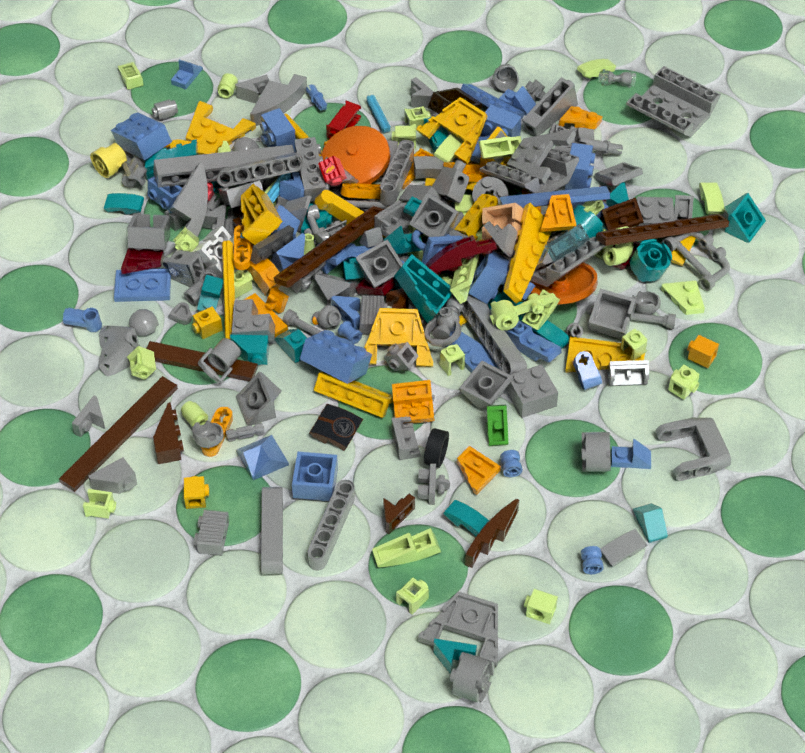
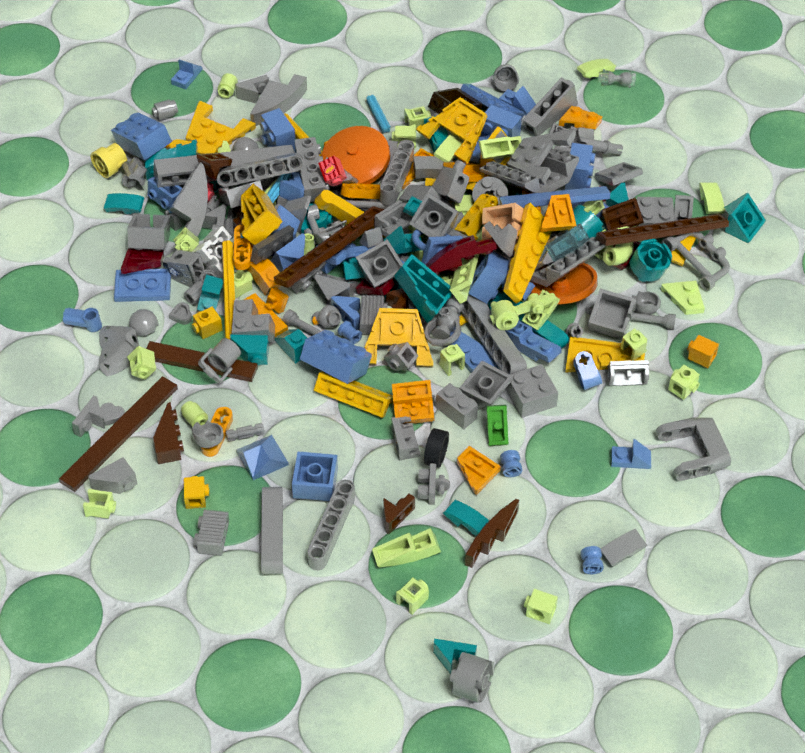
yellowish green slope [118,62,143,90] -> none
light grey slope [236,372,282,425] -> none
medium blue axle [306,84,328,111] -> none
black slope [309,404,363,451] -> none
red window [326,100,361,139] -> none
light grey slope [410,77,434,108] -> none
light grey wing [418,591,498,667] -> none
light grey gear [525,80,546,100] -> none
light grey brick [582,432,611,472] -> none
light grey slope [626,66,721,137] -> none
slope [633,503,668,543] -> none
none -> light grey tile [100,402,125,426]
none -> reddish brown slope [197,153,233,179]
none -> light grey brick [436,383,478,430]

